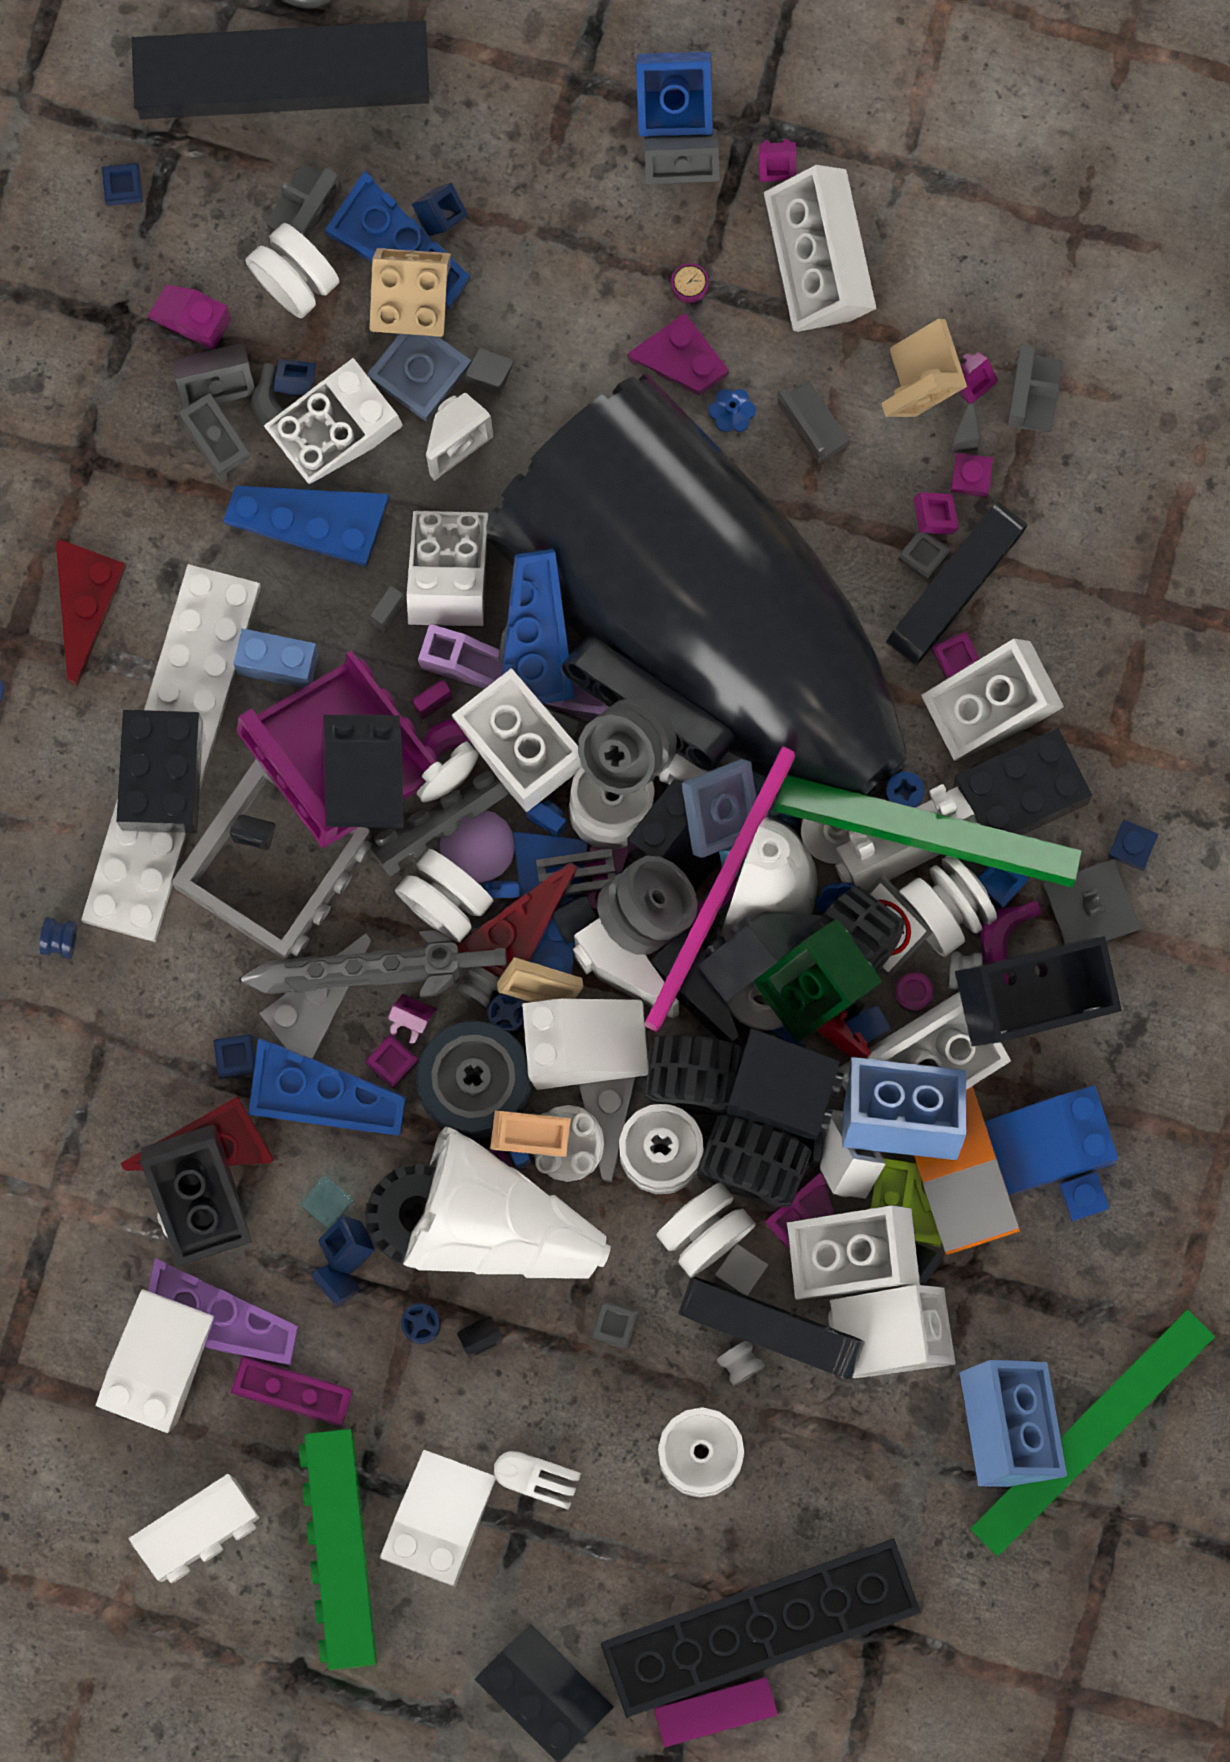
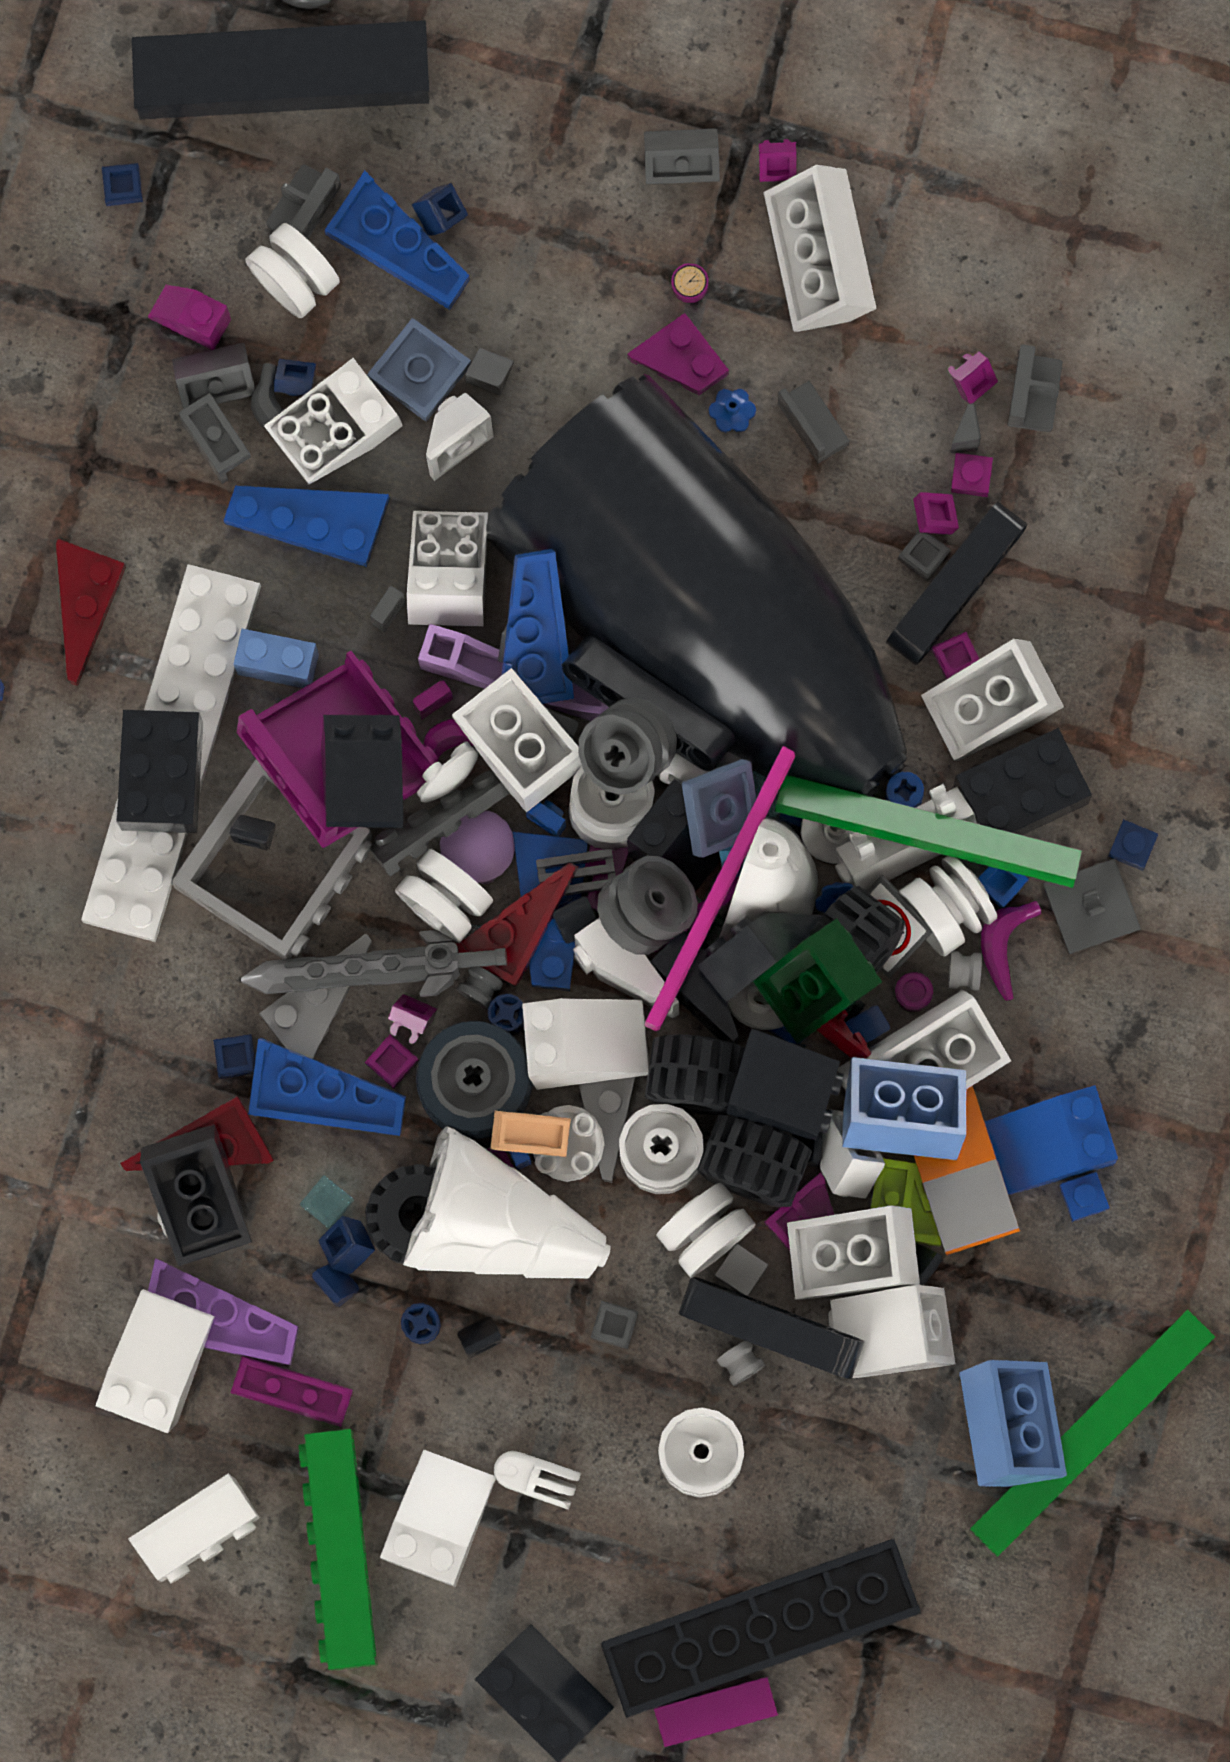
dark blue wheel [39,917,78,959] -> none
tan bracket [370,248,451,337] -> none
blue tile [481,880,520,898] -> none
tan tile [497,957,583,1002] -> none
blue slope [636,52,713,137] -> none
tan bracket [881,319,967,417] -> none
black piece [955,936,1122,1047] -> none

